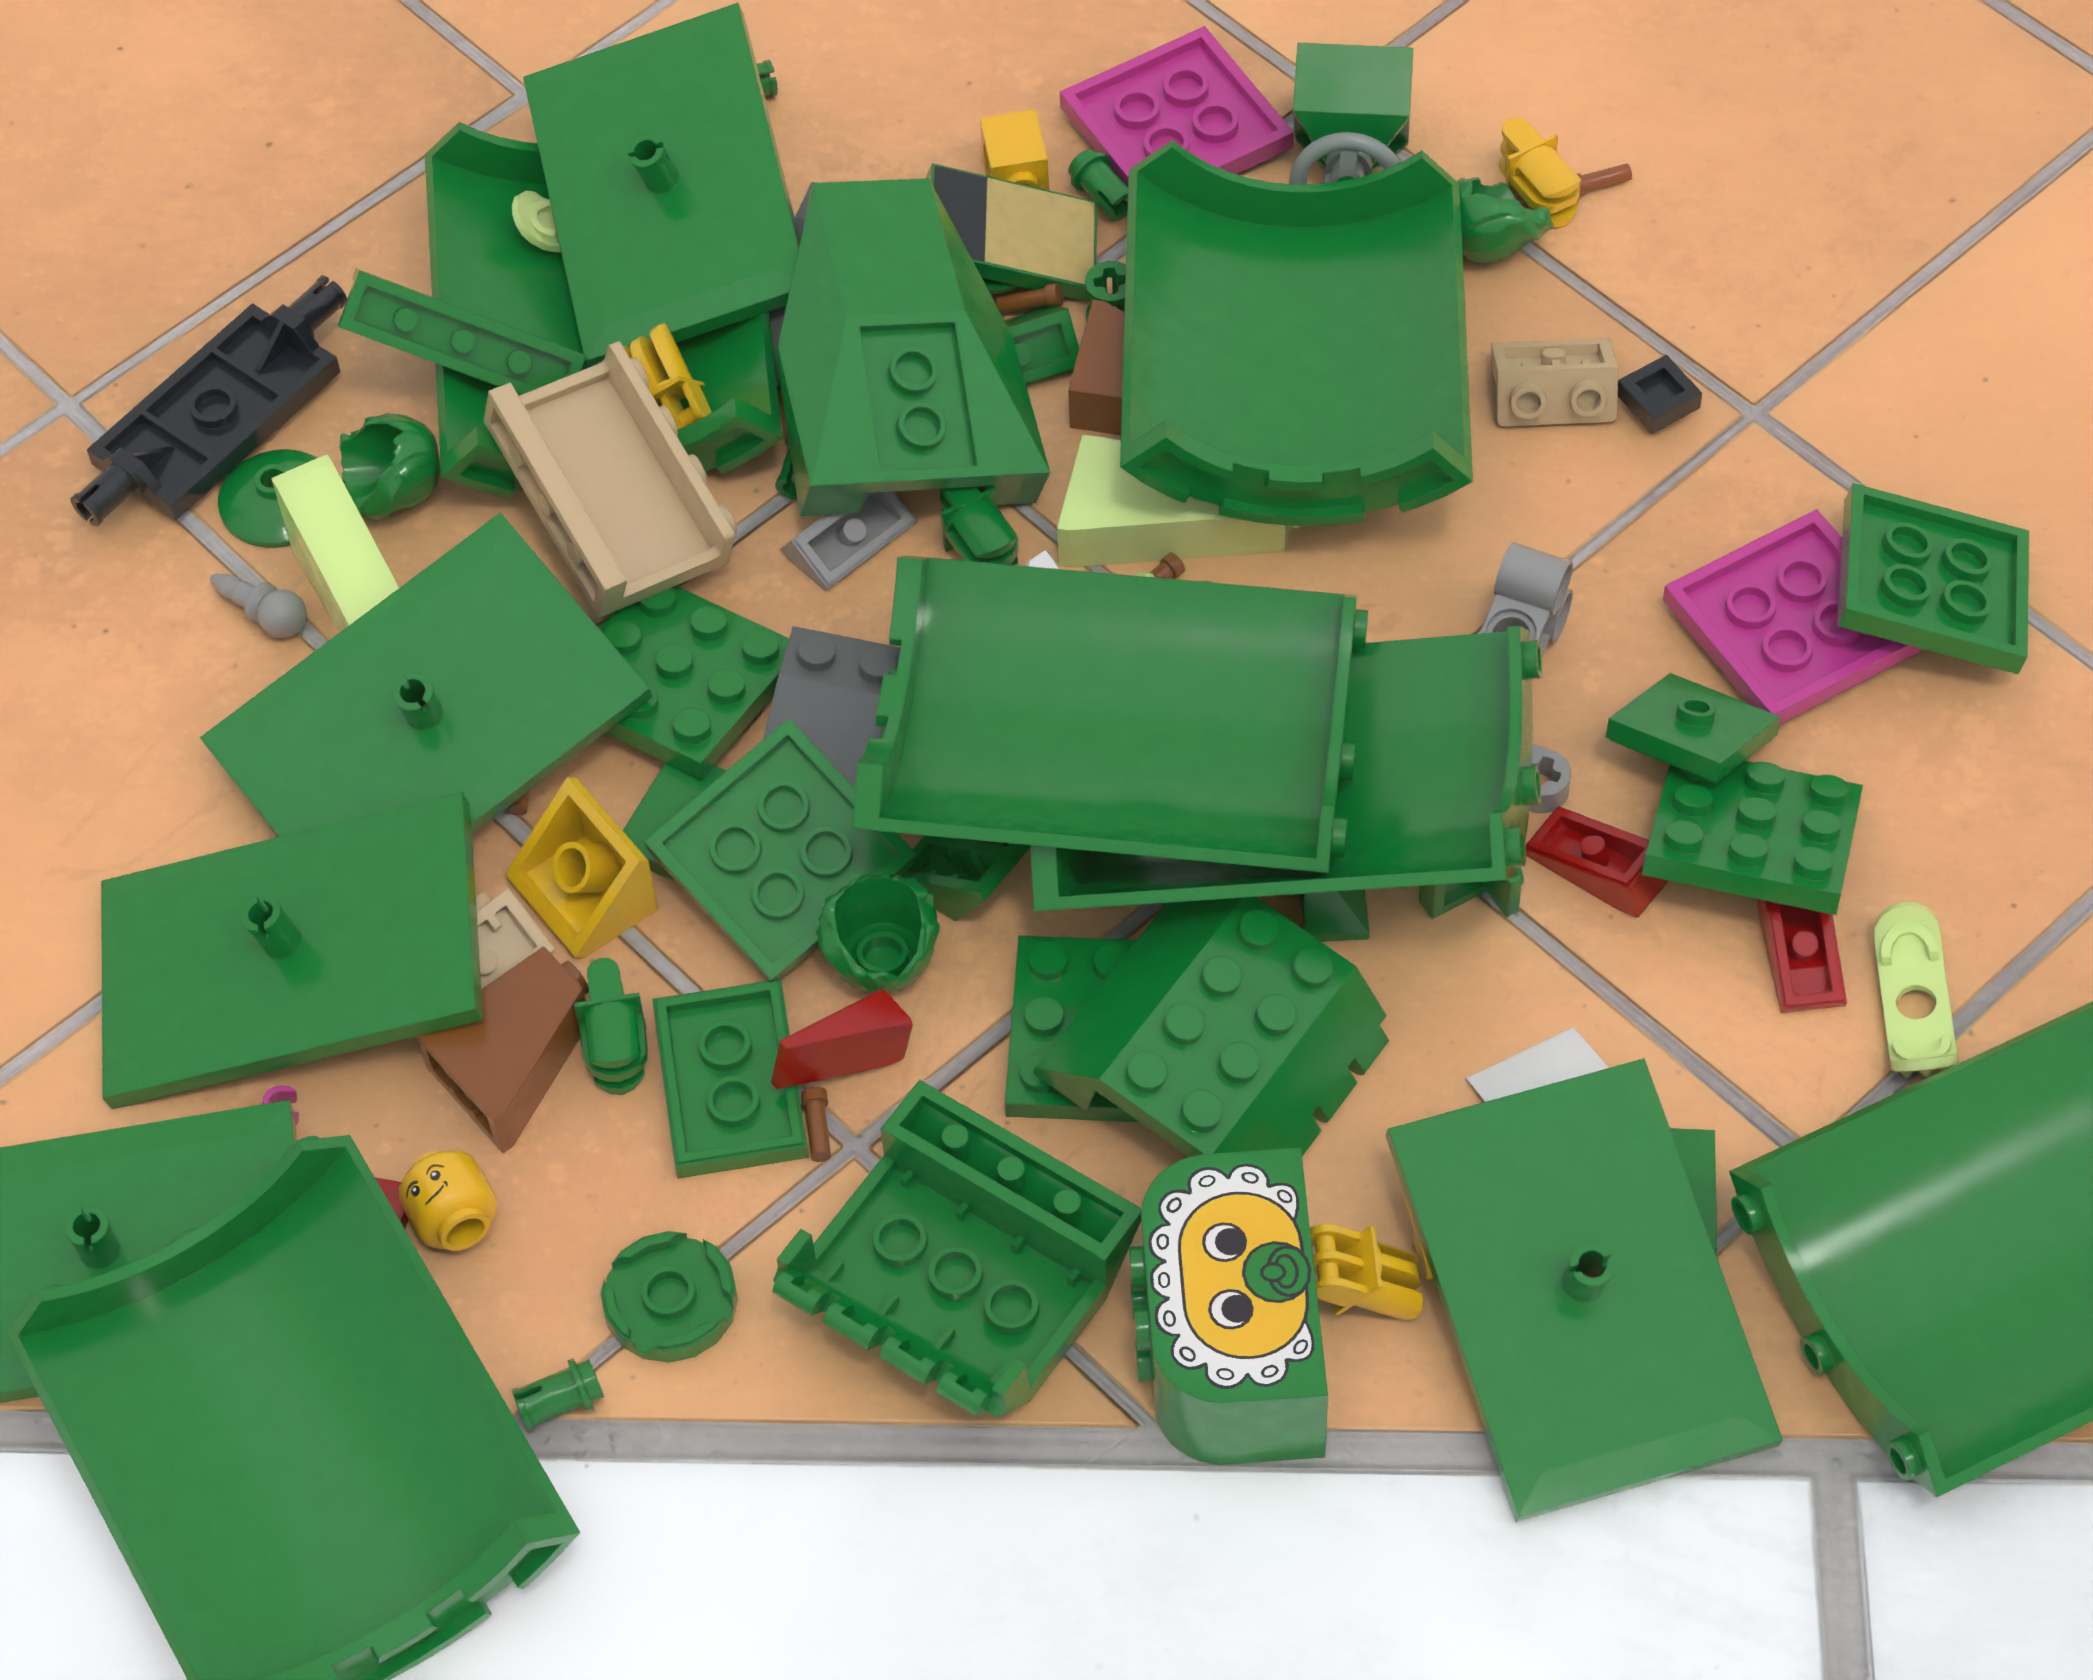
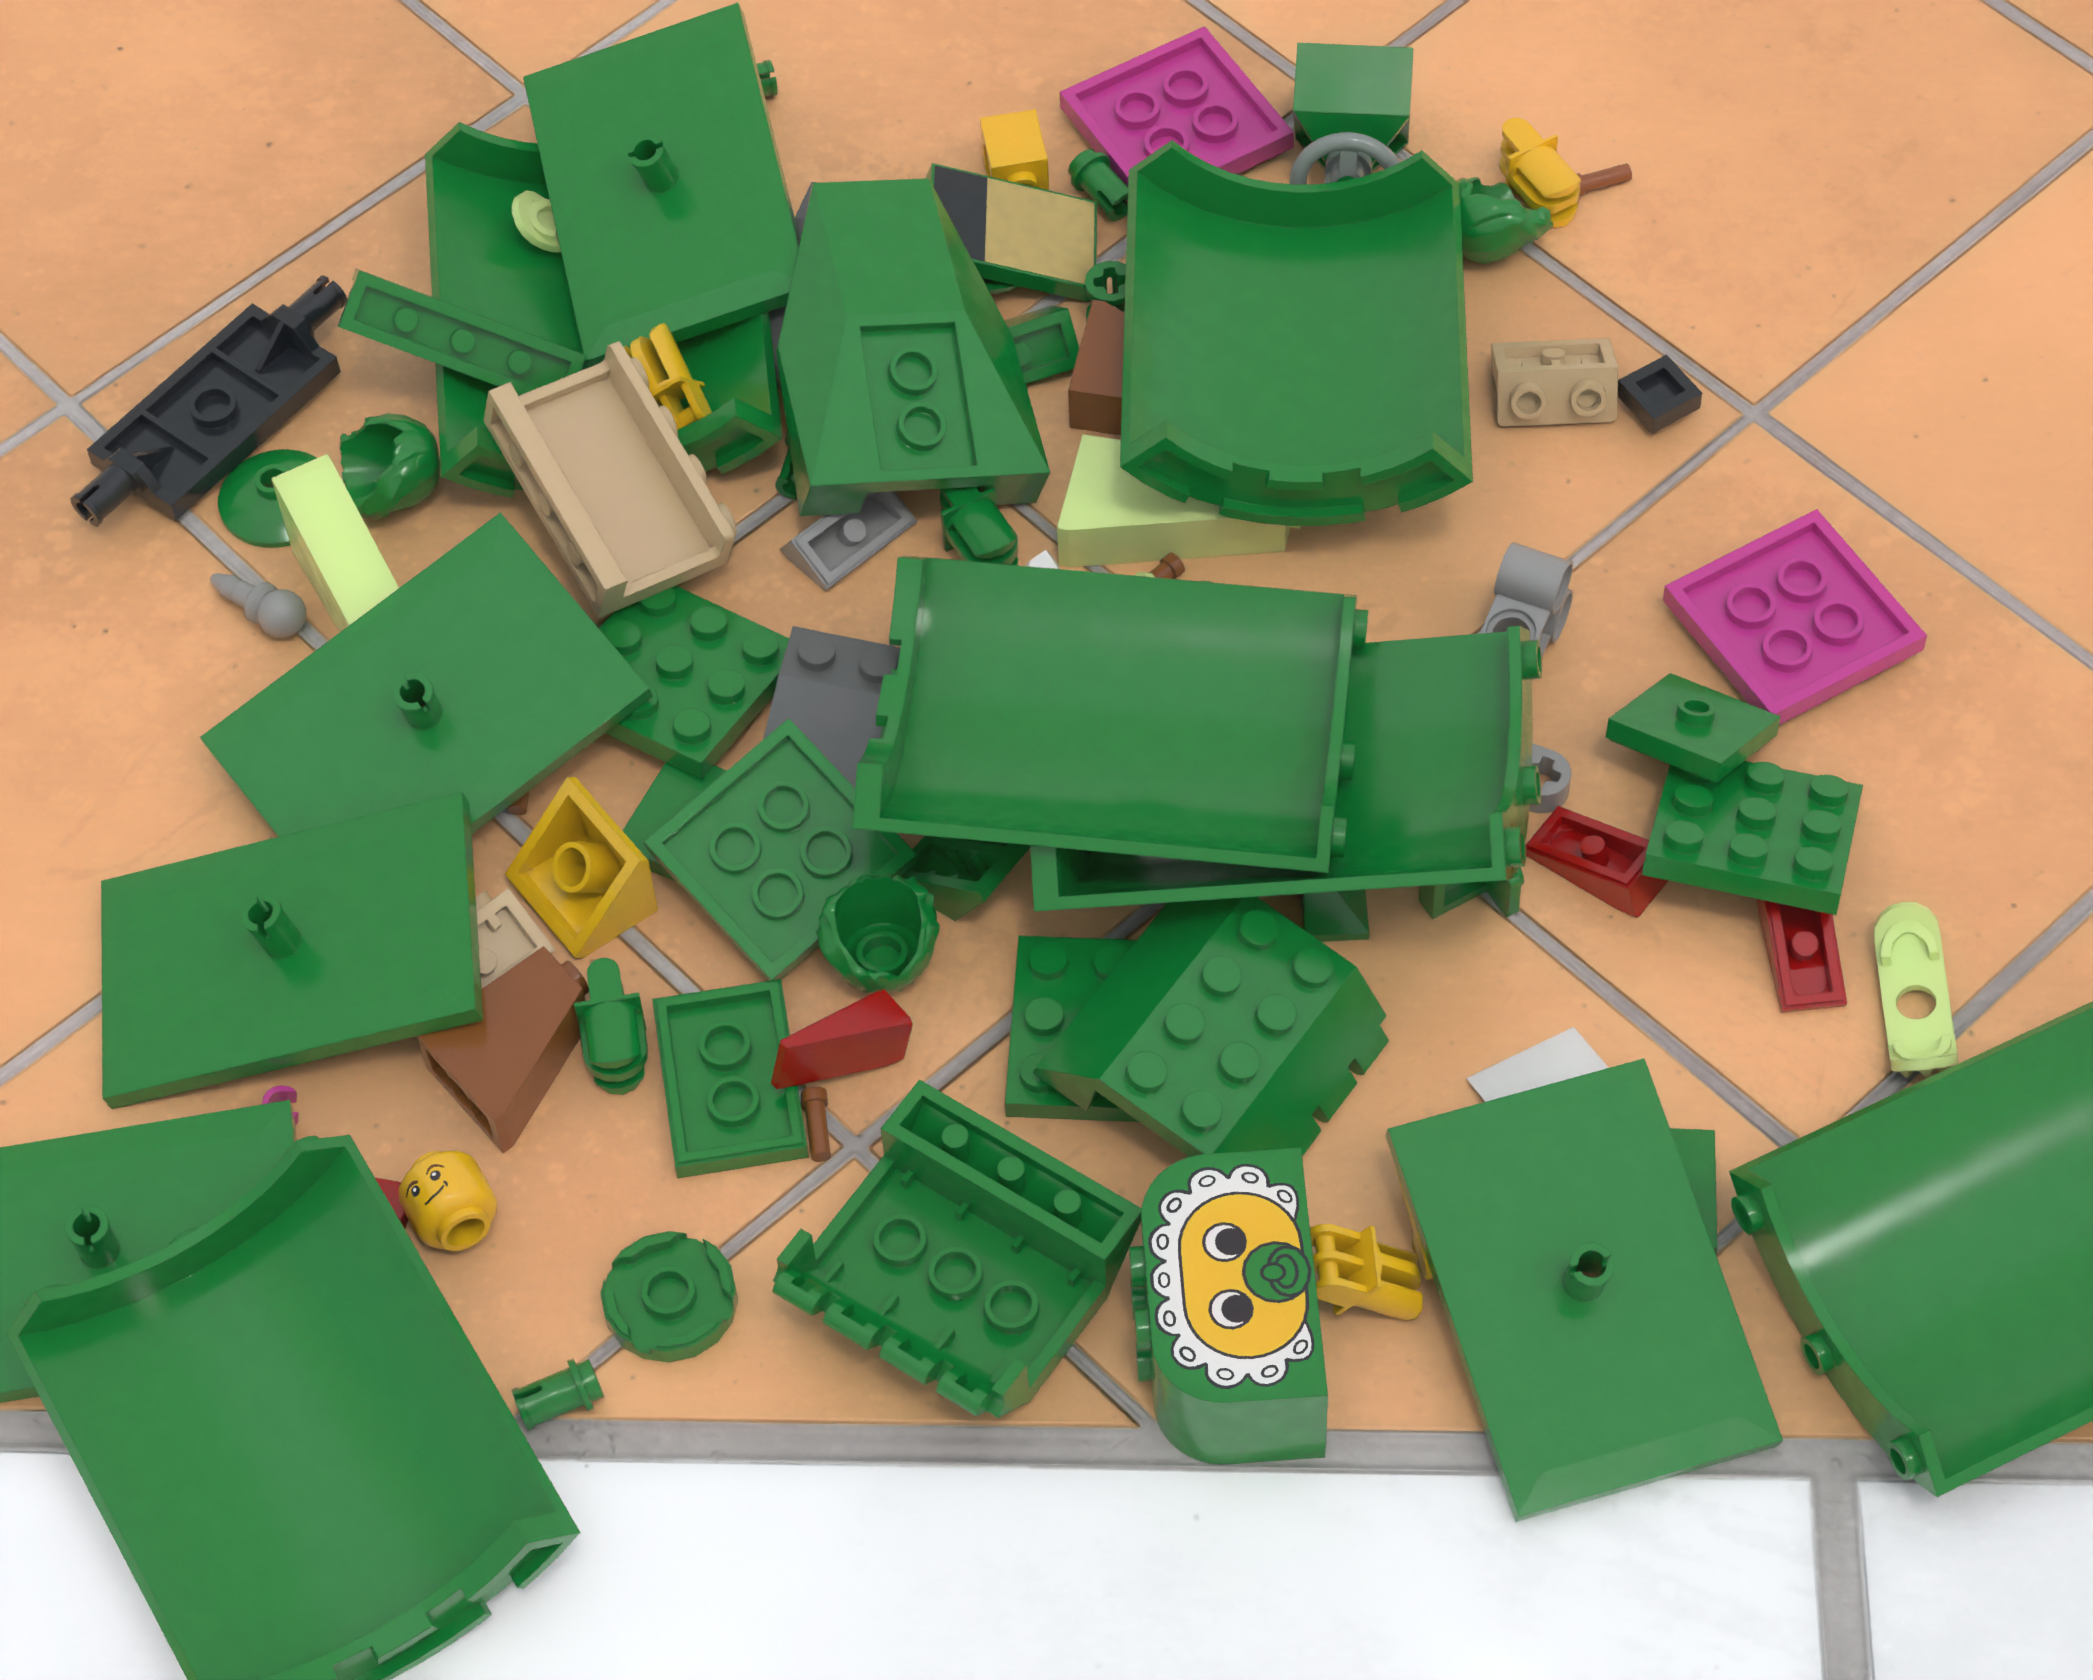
dark orange piece [996,283,1063,314] -> none
green plate [1837,483,2029,674] -> none

